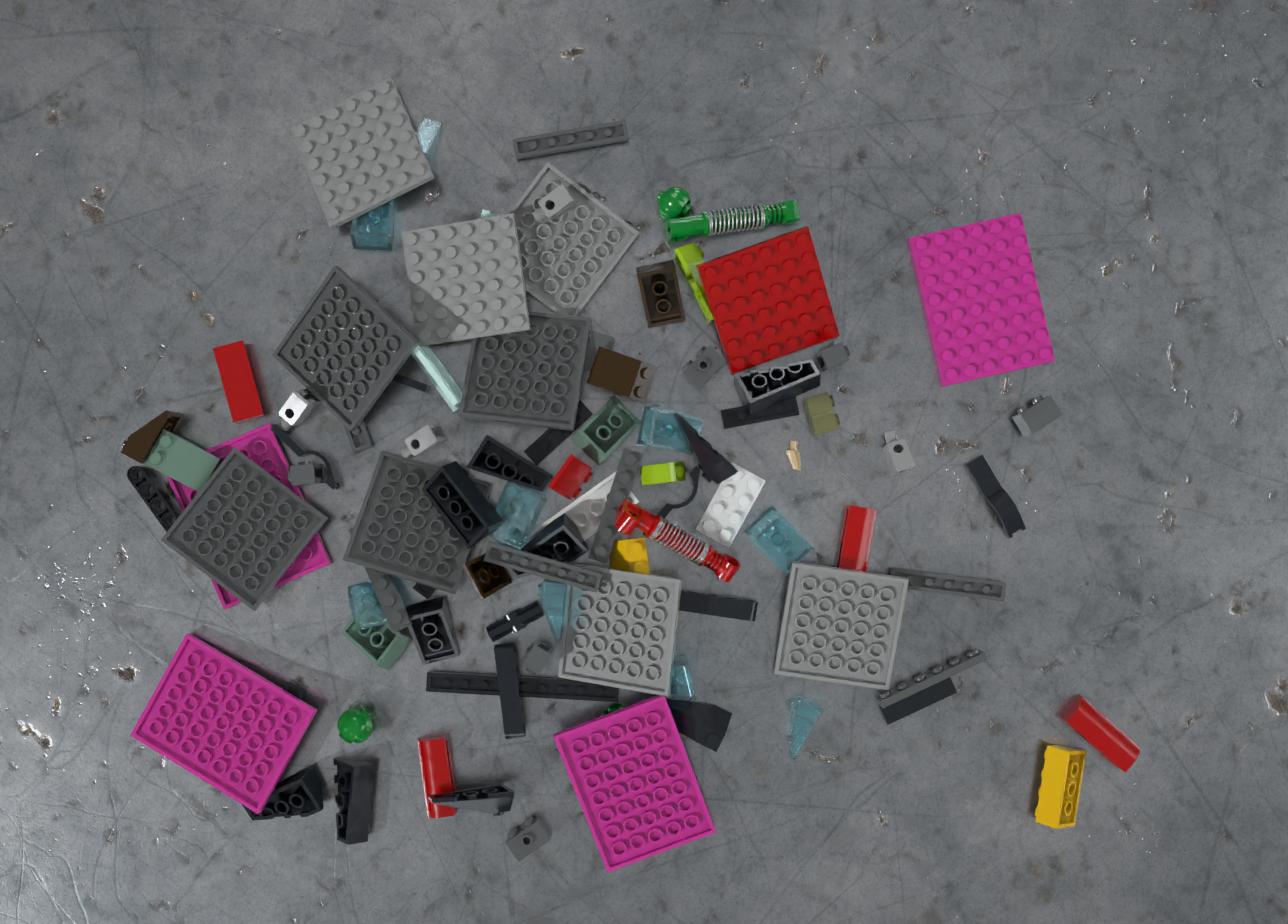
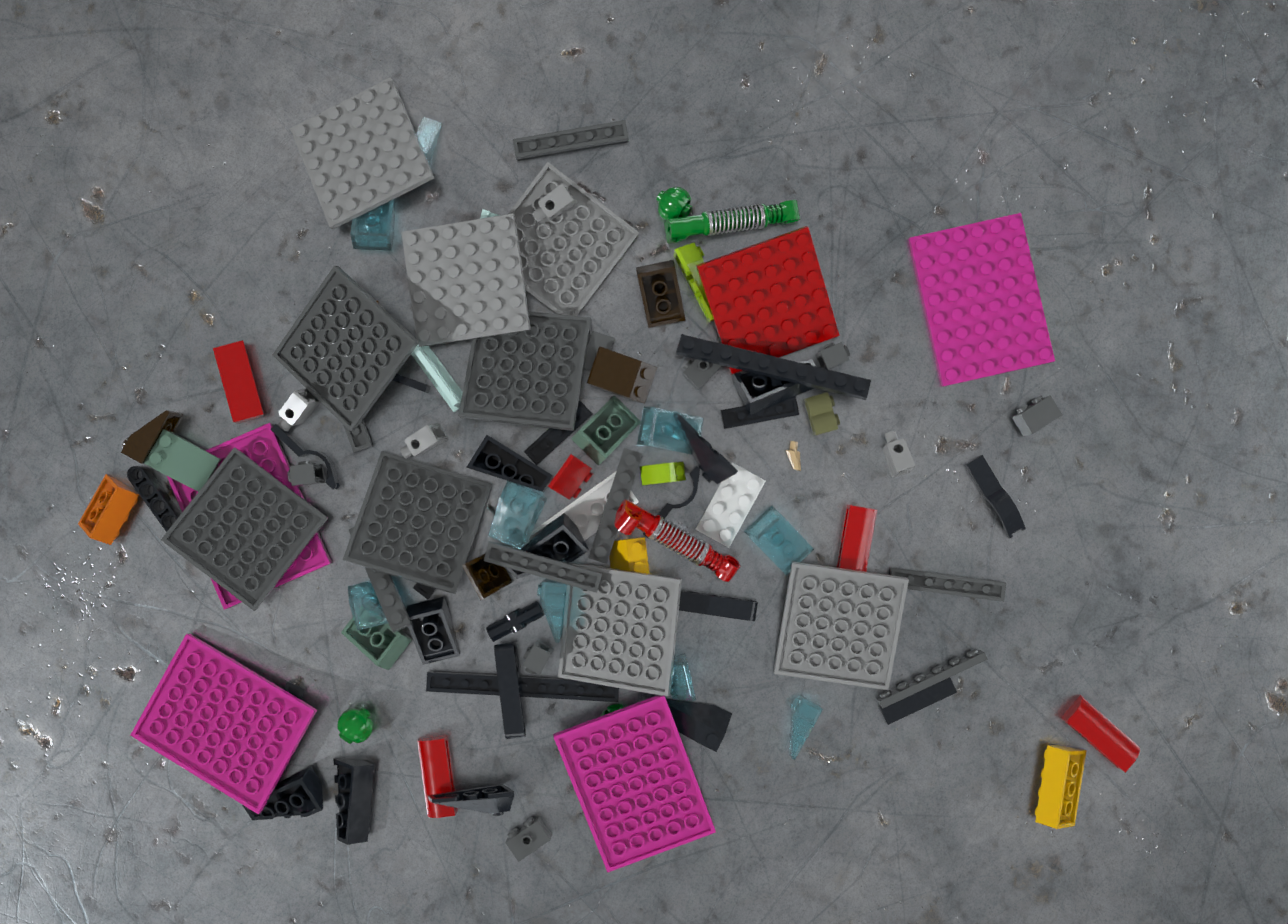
black slope [422,461,503,549] -> none
none -> orange slope [78,474,139,545]
none -> black plate [676,334,871,400]

